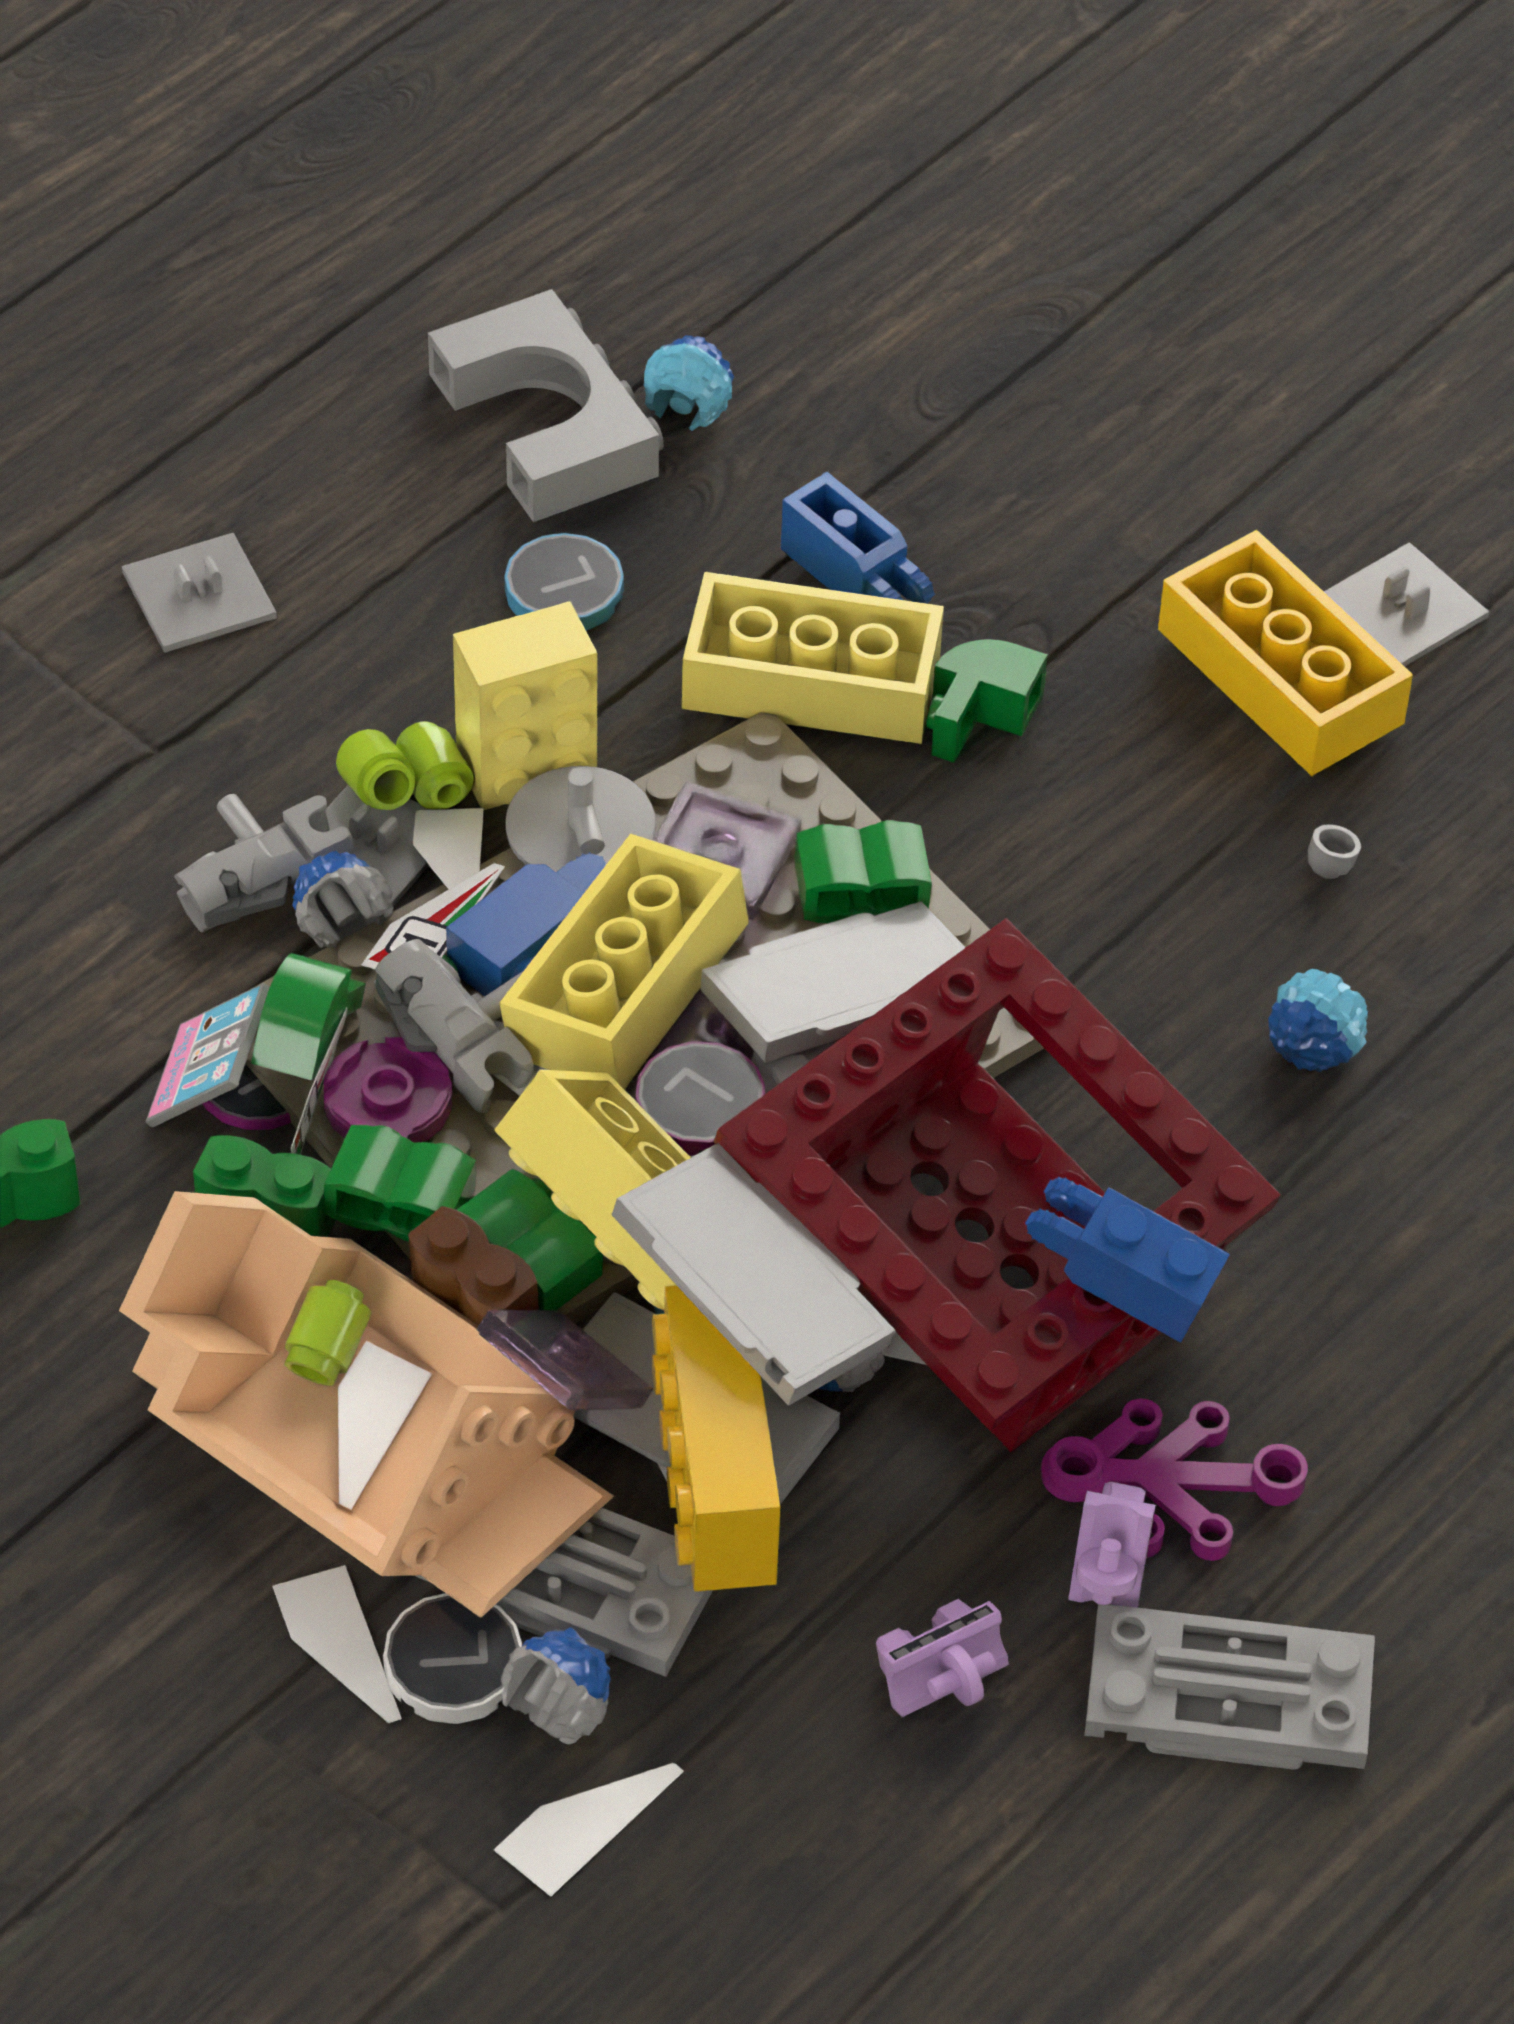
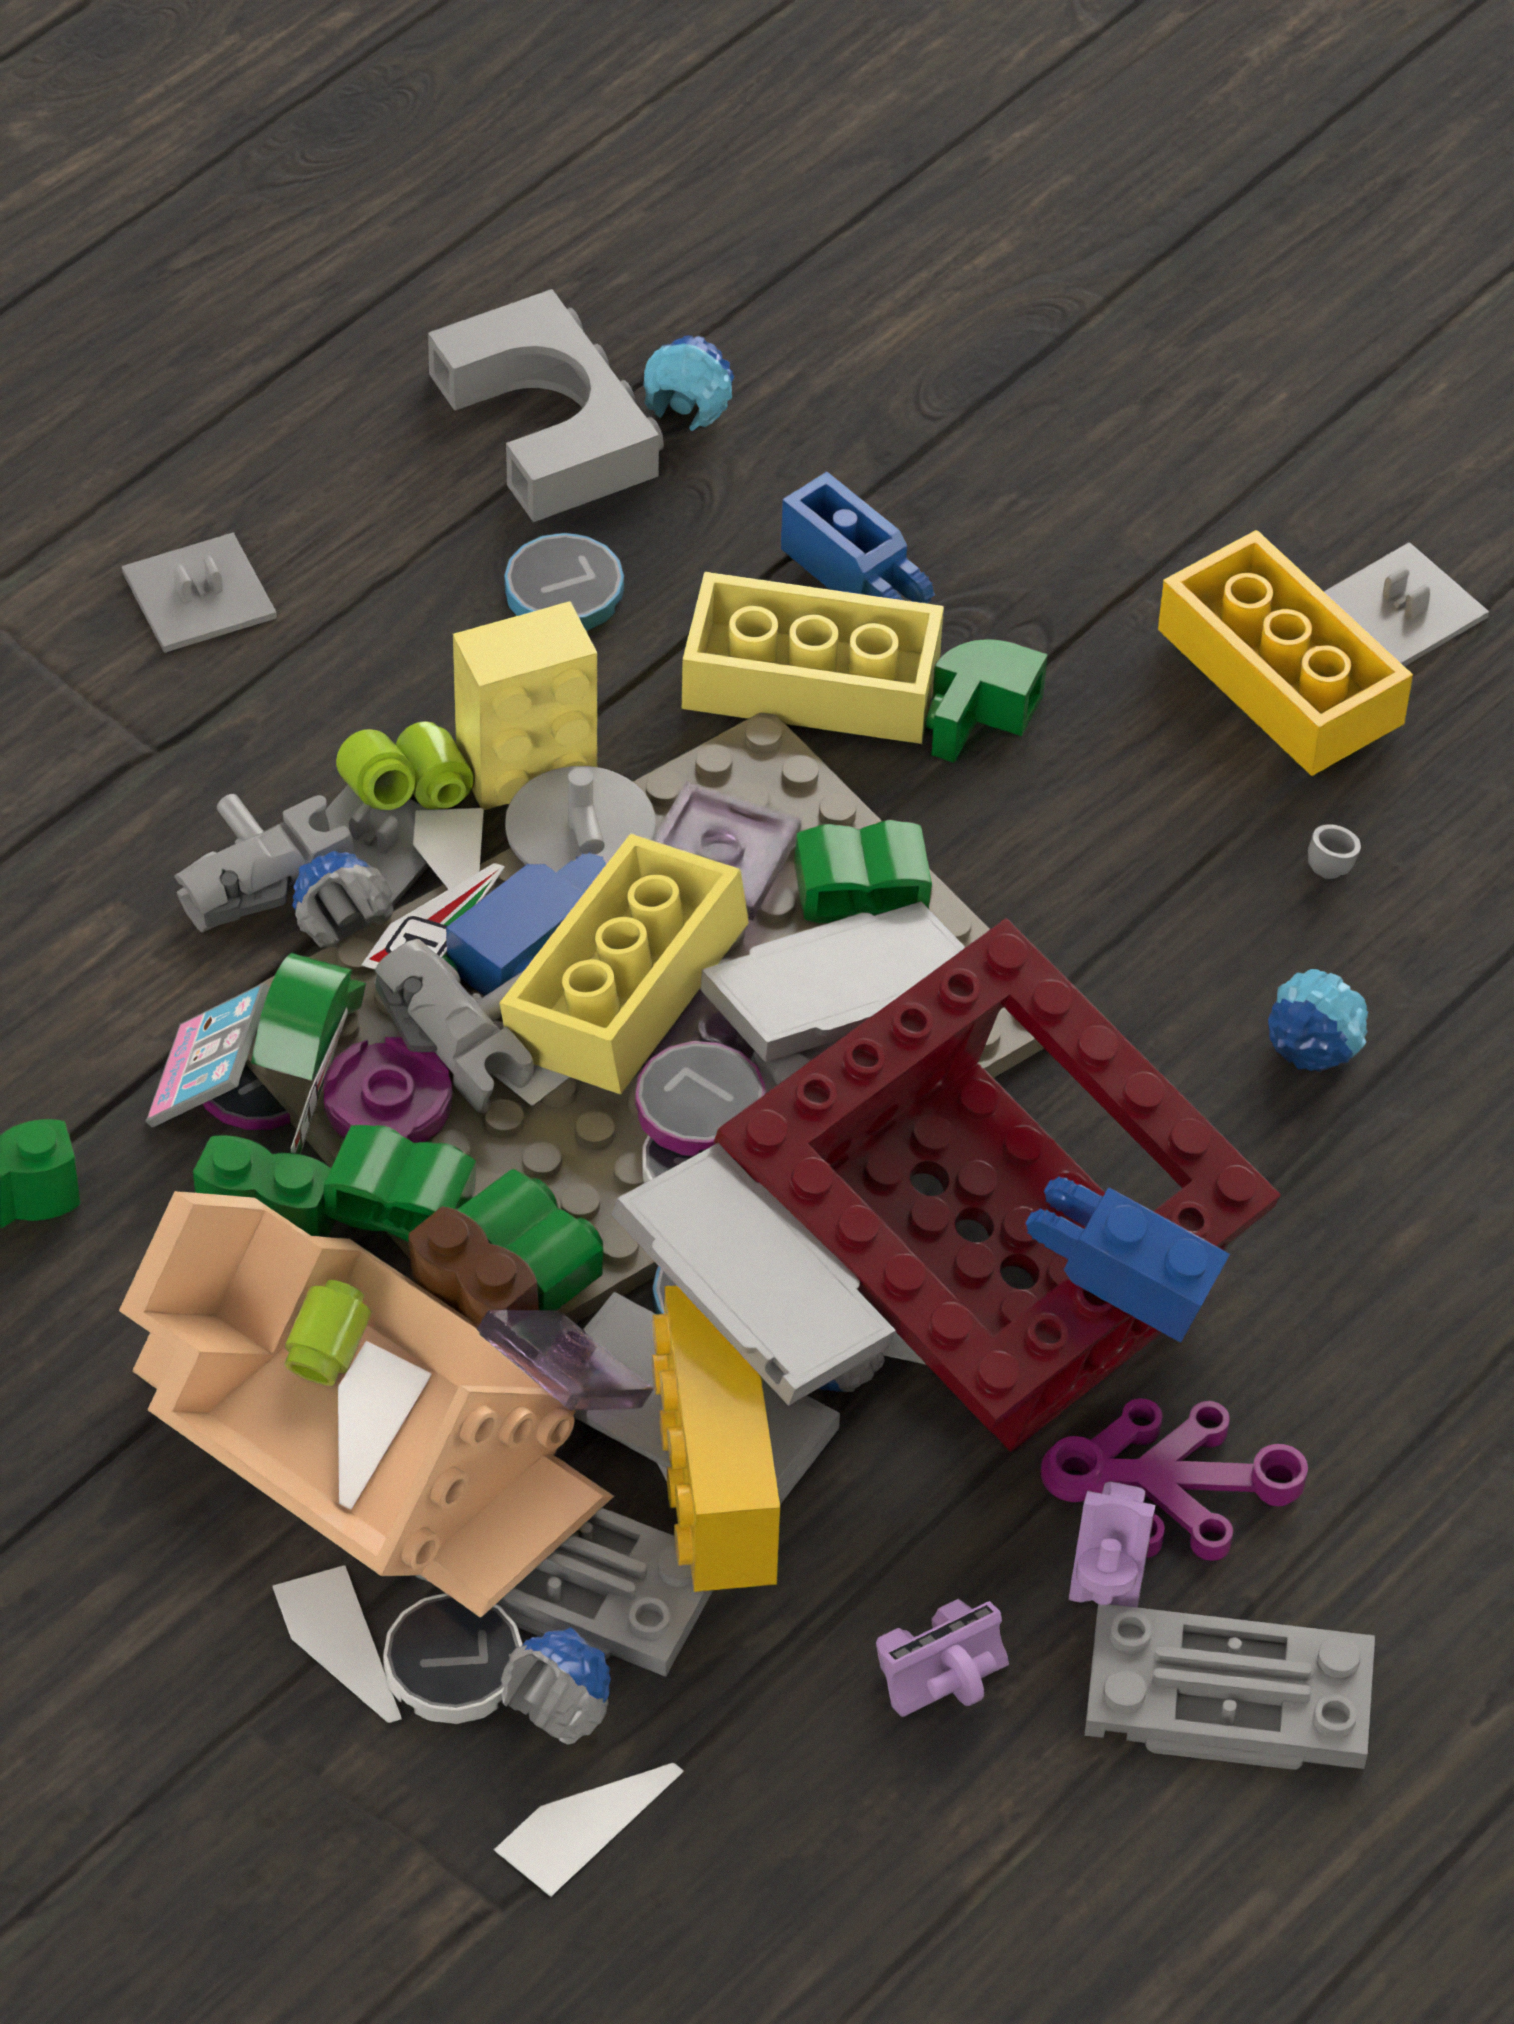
light yellow brick [494,1070,691,1310] -> none

